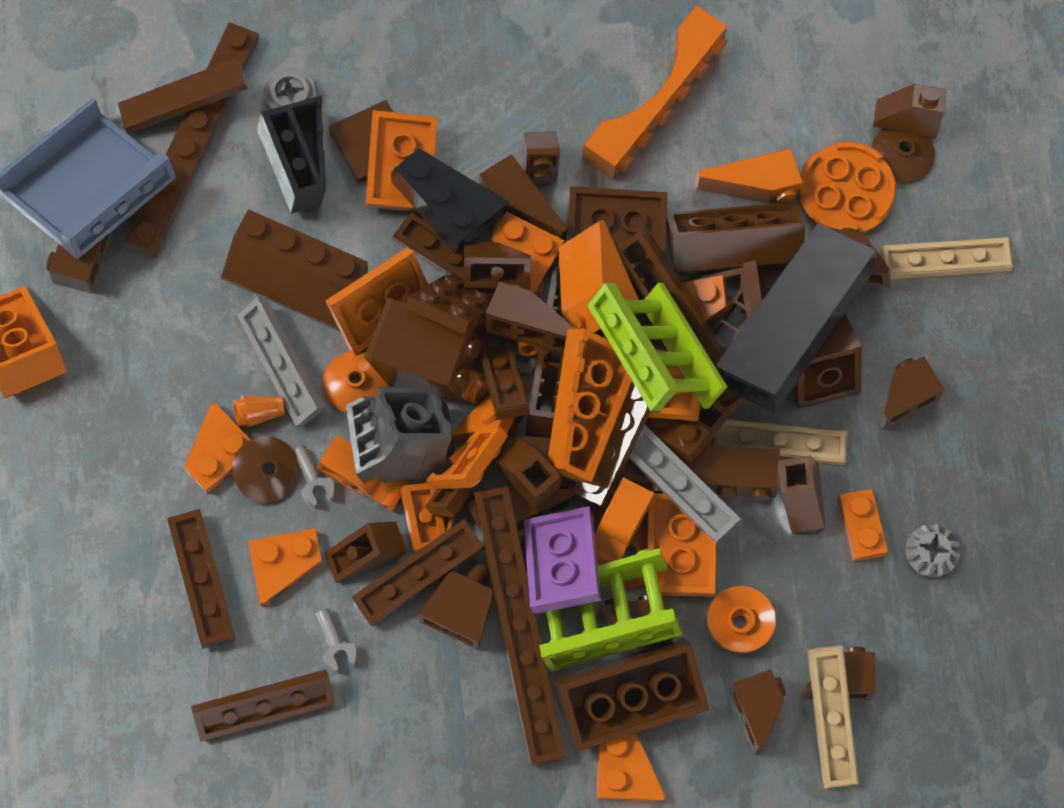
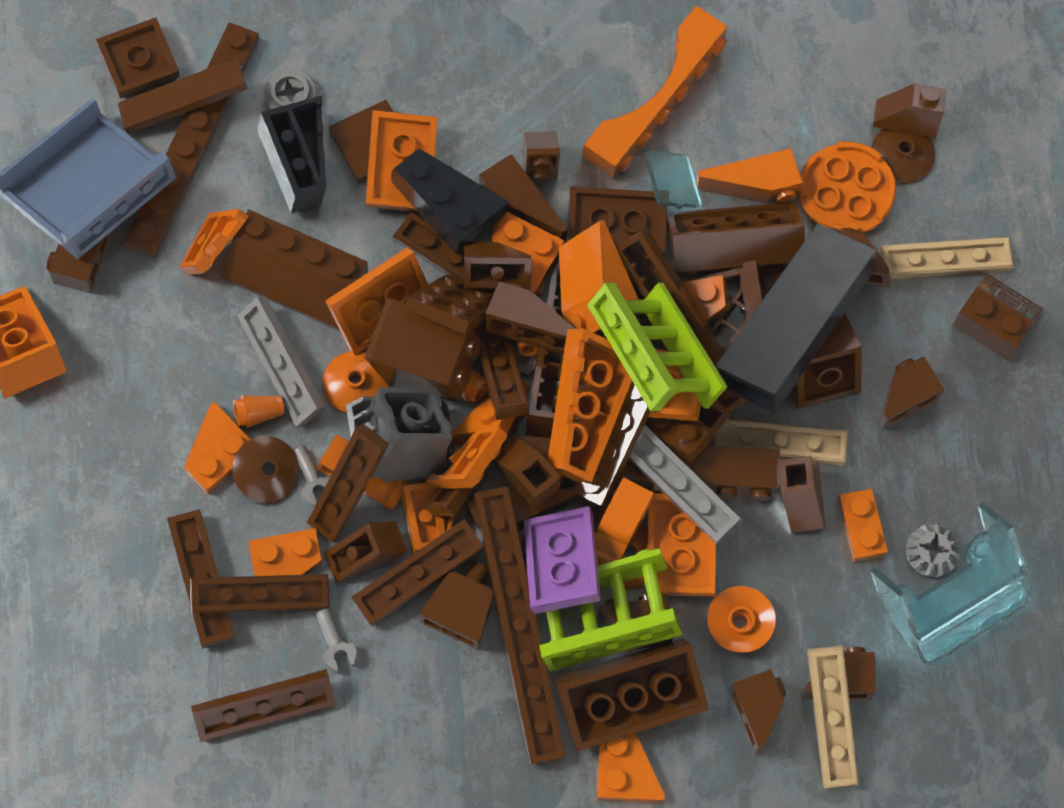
none -> reddish brown plate [96,17,180,98]
none -> orange wing [179,209,249,275]
none -> reddish brown tile [190,574,329,613]
none -> reddish brown plate [306,423,389,543]
none -> clear light blue piece [644,150,702,209]
none -> clear light blue windscreen [871,502,1032,665]
none -> reddish brown slope [953,274,1043,361]

